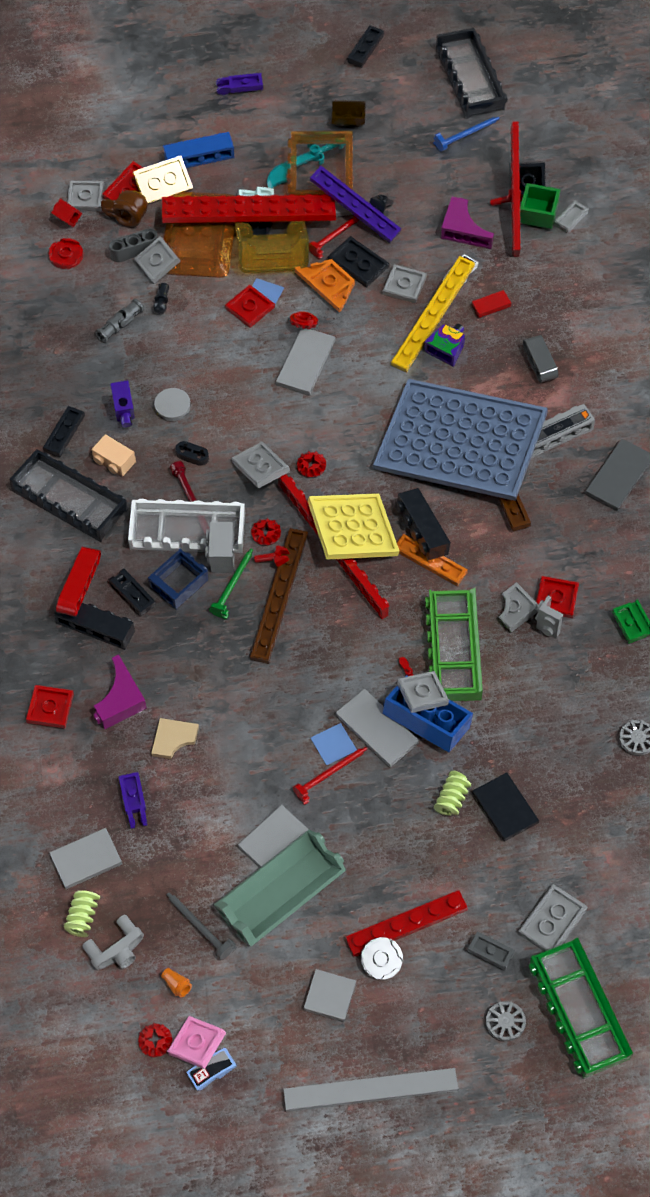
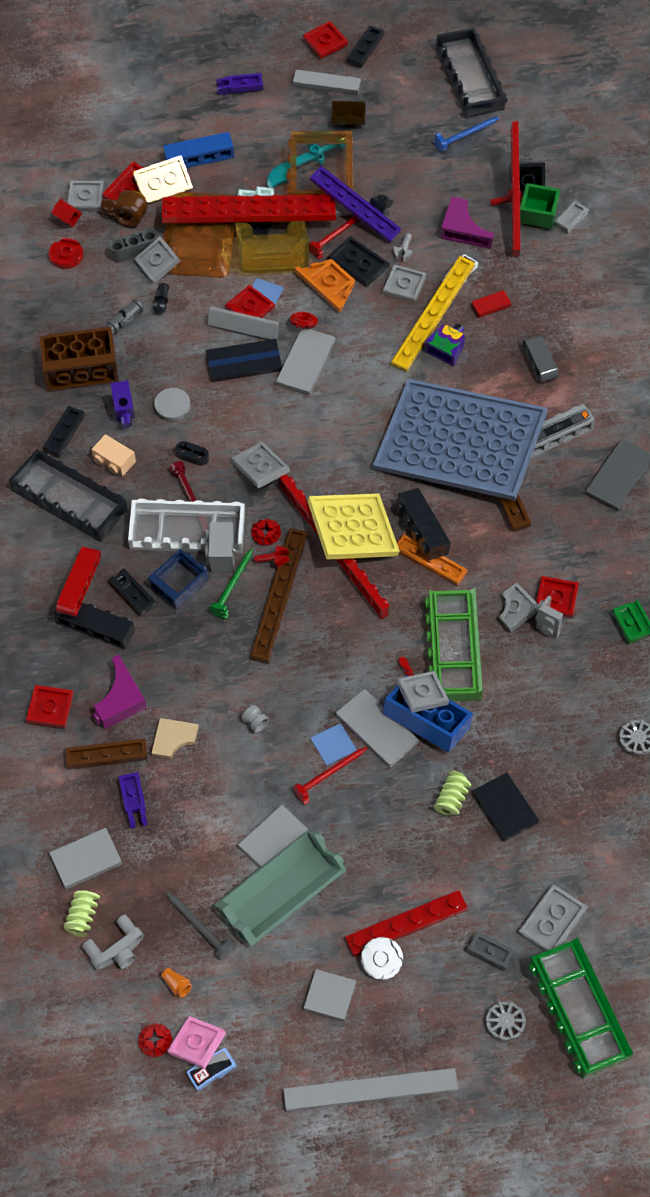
red gear [297,450,326,477] -> none
none -> reddish brown brick [39,327,119,392]
none -> reddish brown plate [66,738,147,769]
none -> black tile [206,339,282,382]
none -> light grey tile [208,307,279,339]
none -> light grey wheel [242,705,269,733]
none -> light grey tile [293,70,361,95]
none -> red plate [303,21,348,58]
none -> light grey bar [394,233,412,262]

